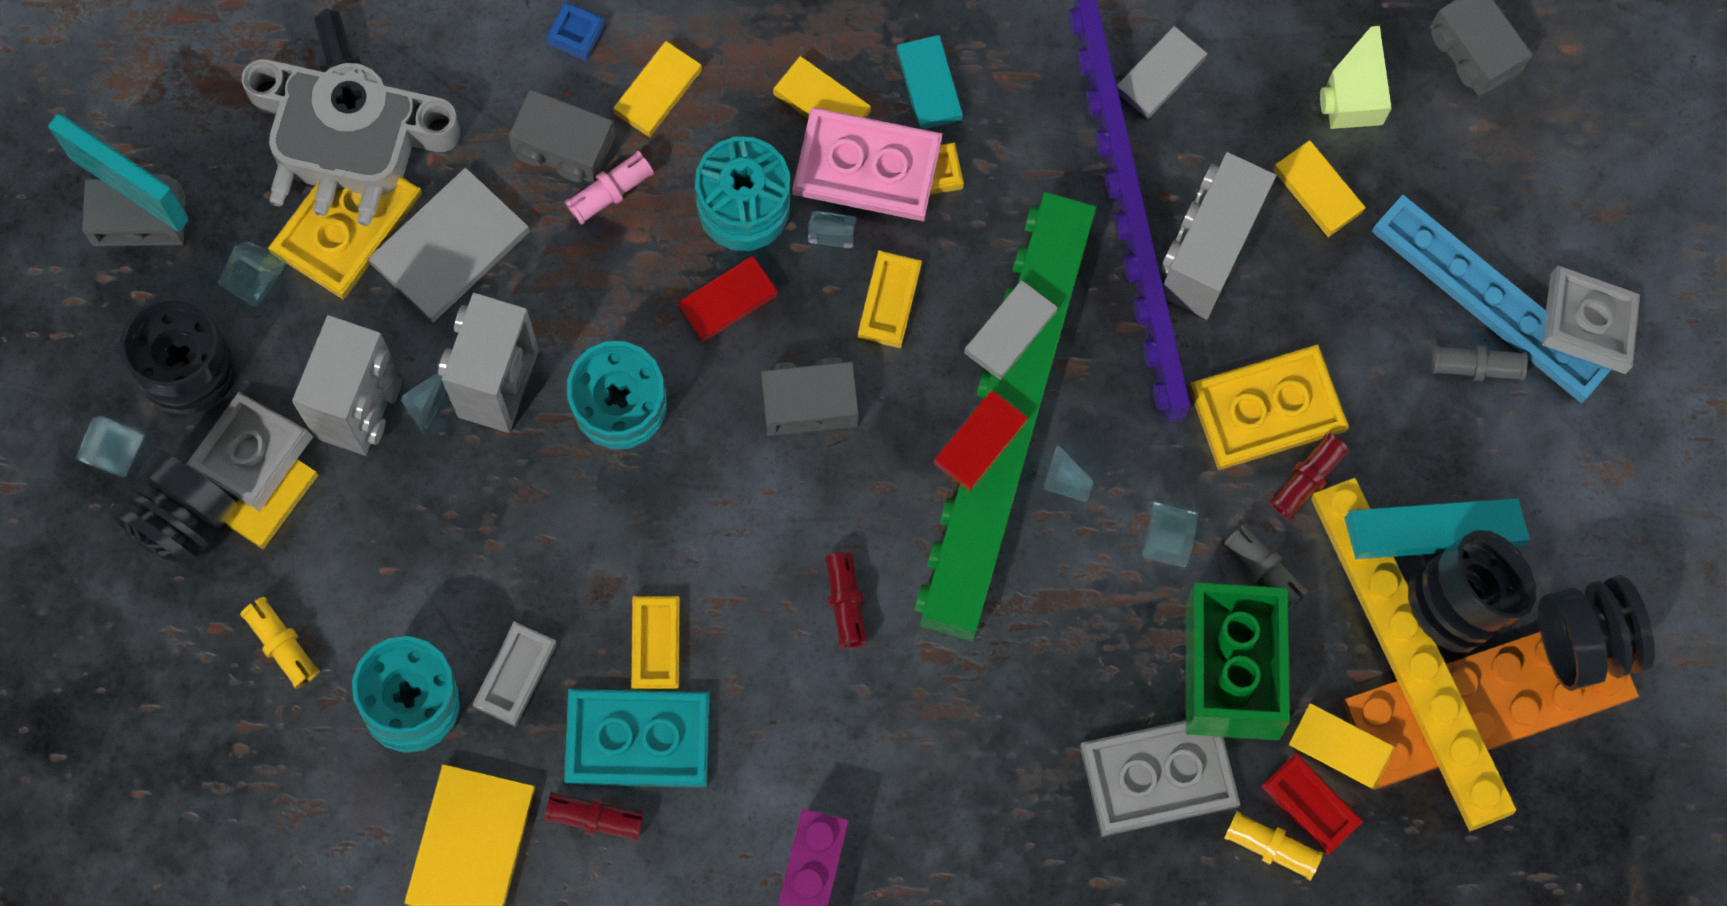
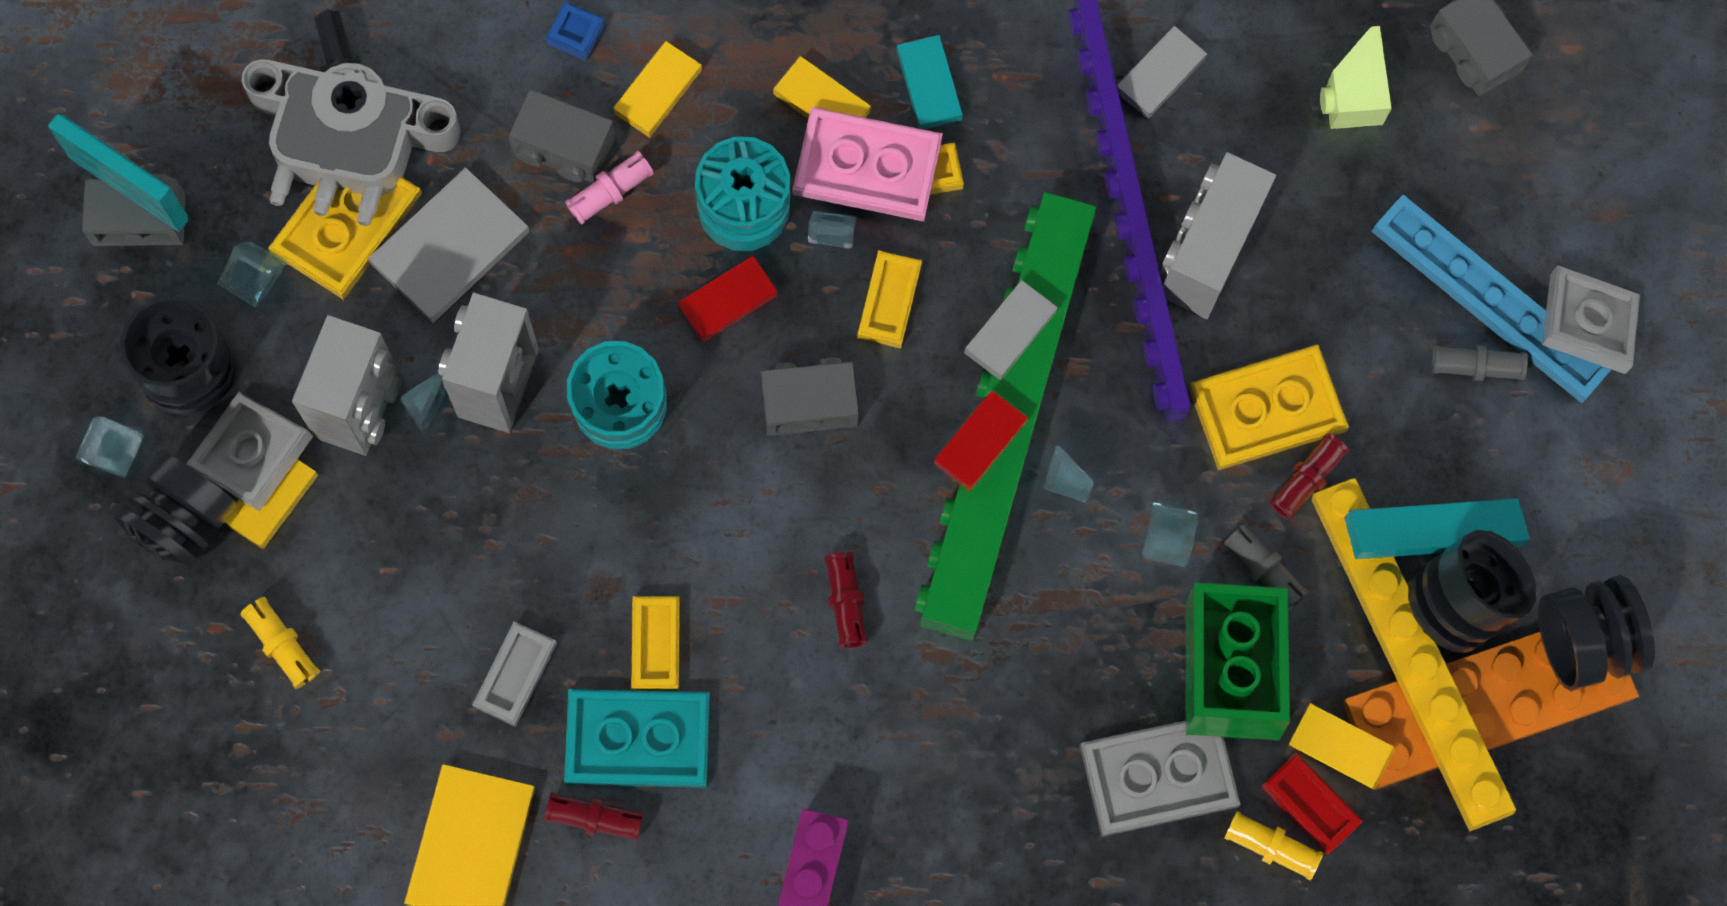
teal wheel [352,636,460,753] -> none
yellow tile [1273,140,1366,238] -> none

